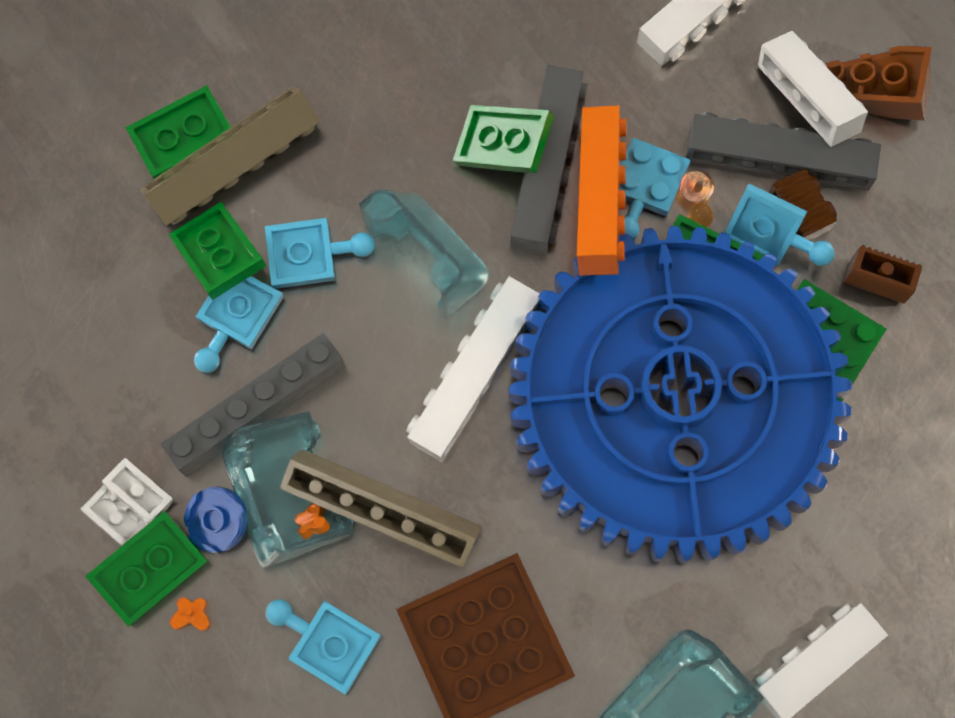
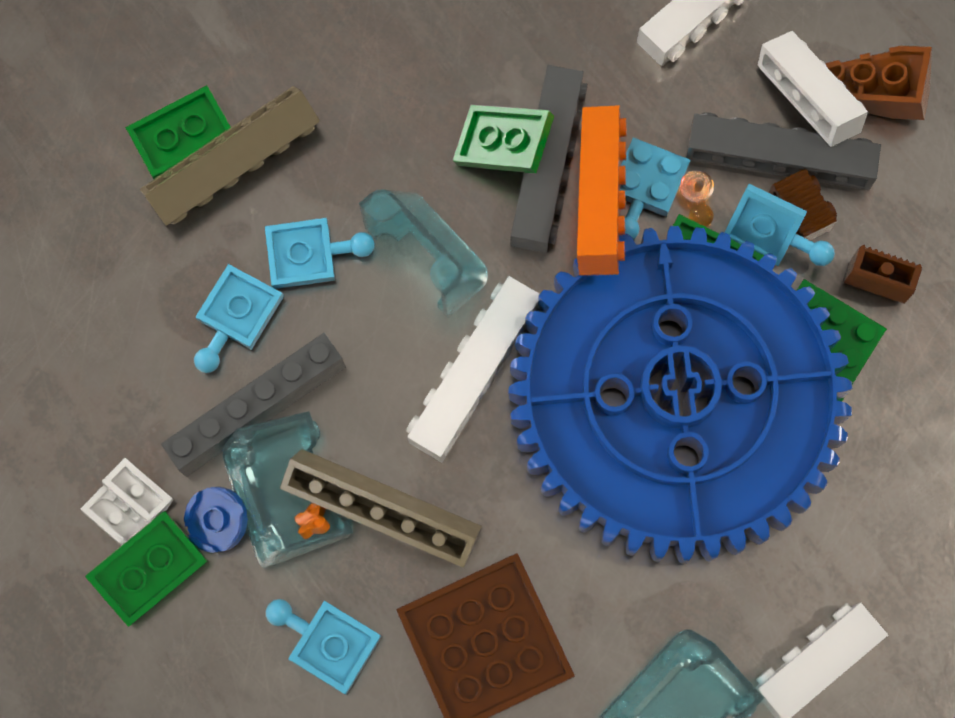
green plate [168,202,267,300] -> none
orange piece [170,597,210,631] -> none

